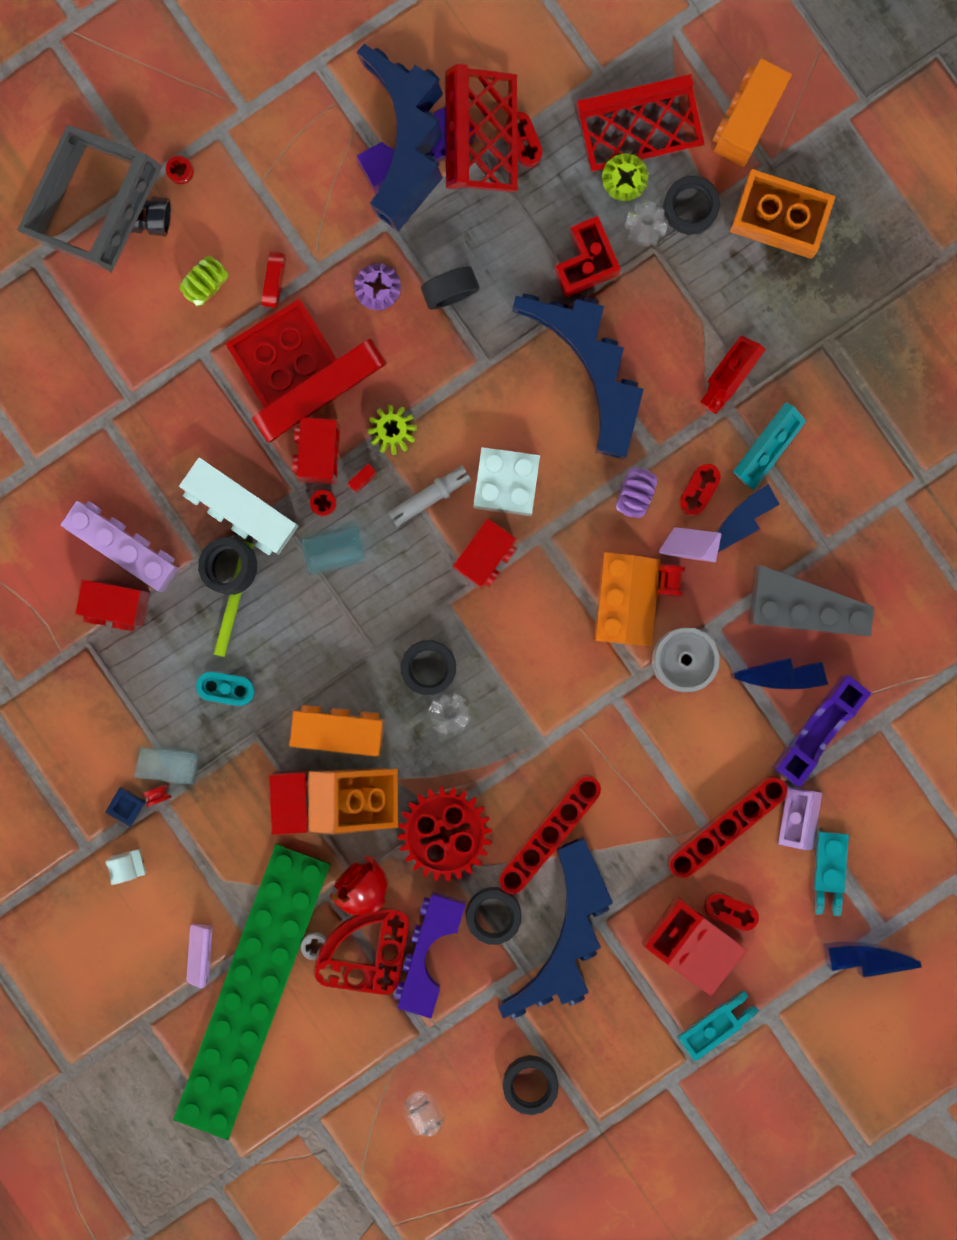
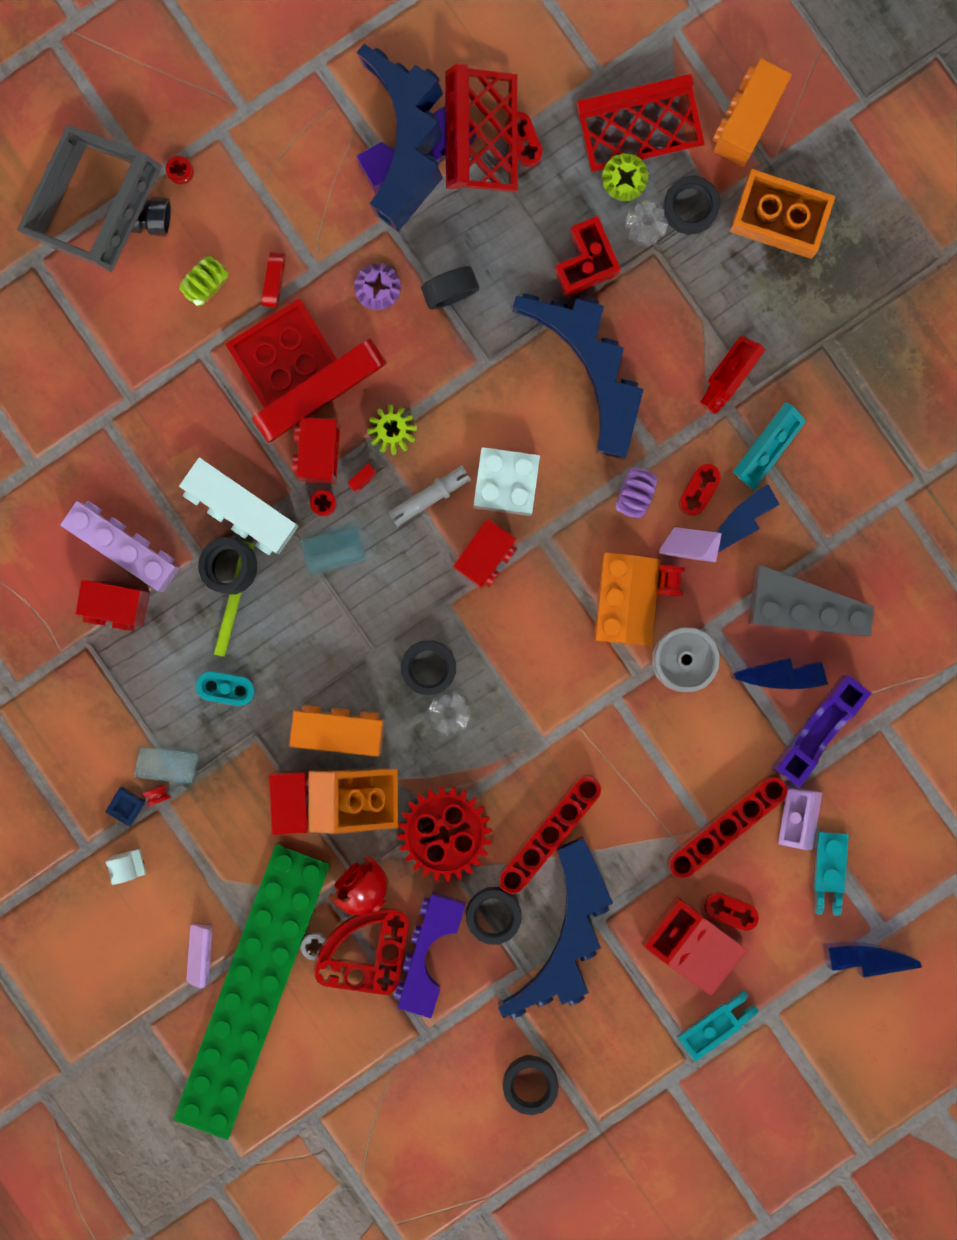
clear head [402,1091,446,1137] -> none

